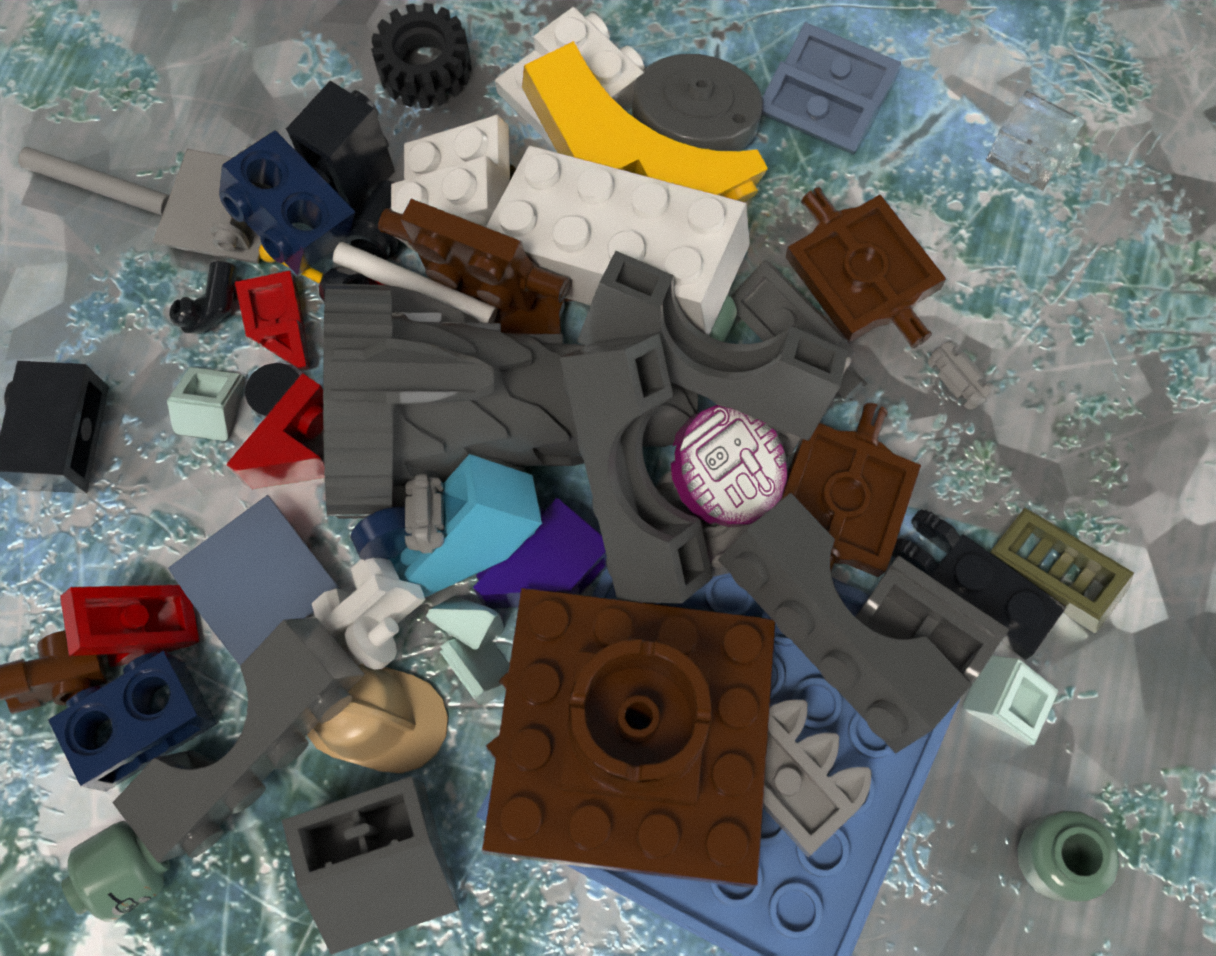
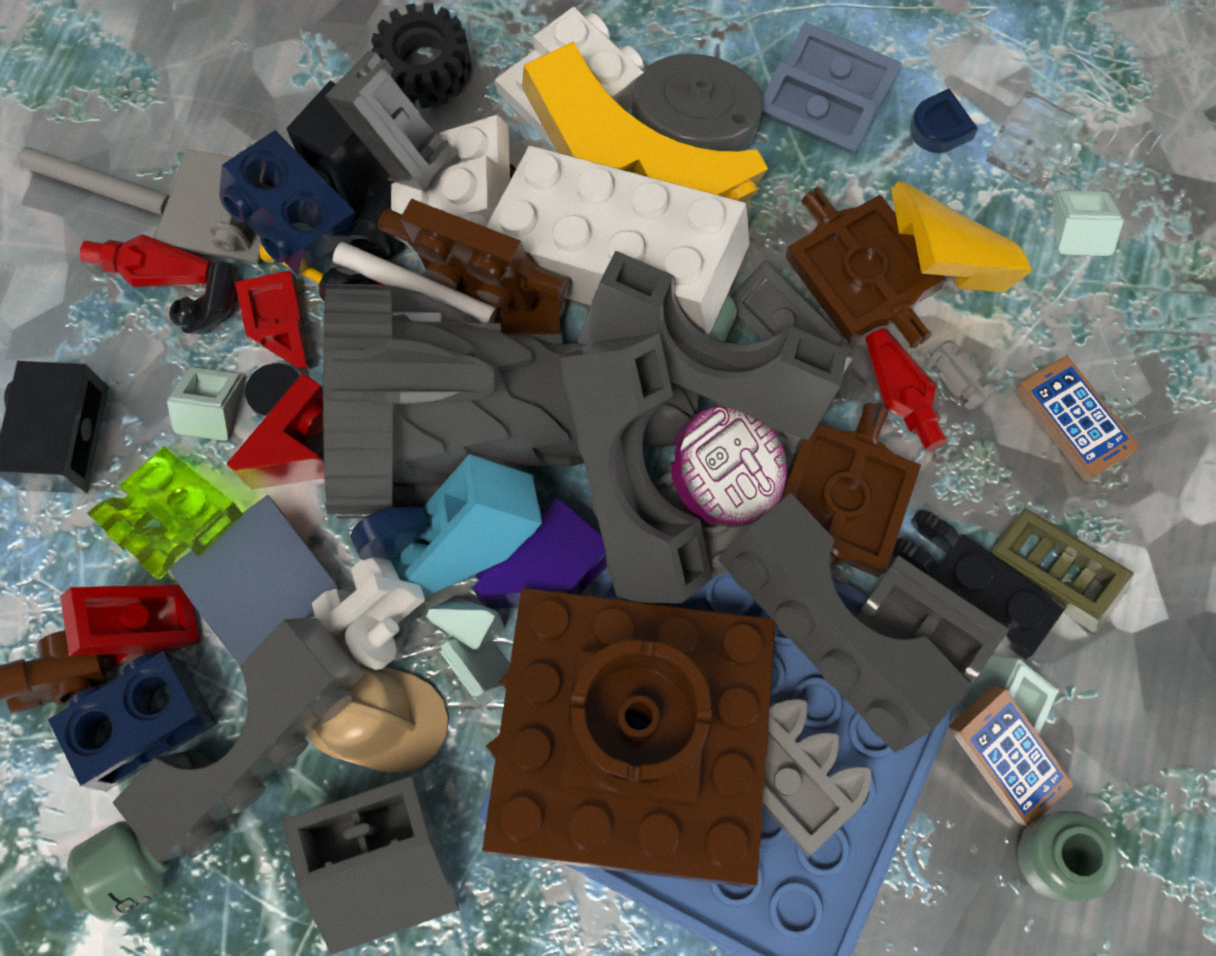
light grey piece [405,474,444,554] -> none
none -> red piece [80,234,212,287]
none -> clear neon green plate [87,446,243,581]
none -> dark grey hinge [325,51,454,191]
none -> red piece [865,328,947,452]
none -> yellow slope [891,181,1032,293]
none -> dark blue tile [910,88,978,153]
none -> tile [948,684,1074,827]
none -> tile [1015,355,1140,483]
none -> light aqua slope [1053,191,1124,256]

